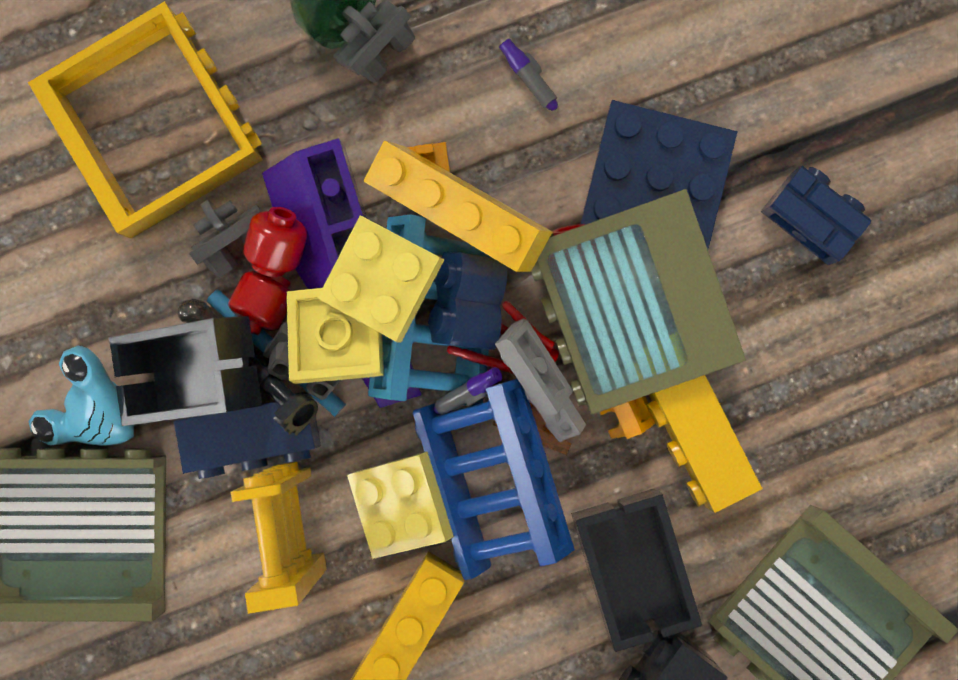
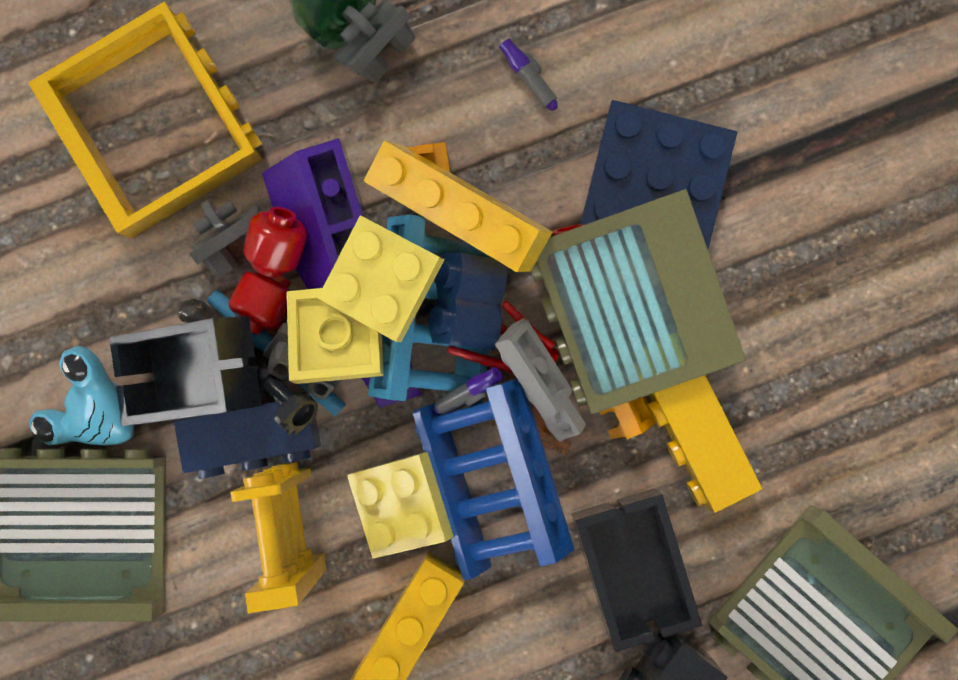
dark blue brick [761,166,872,265] -> none

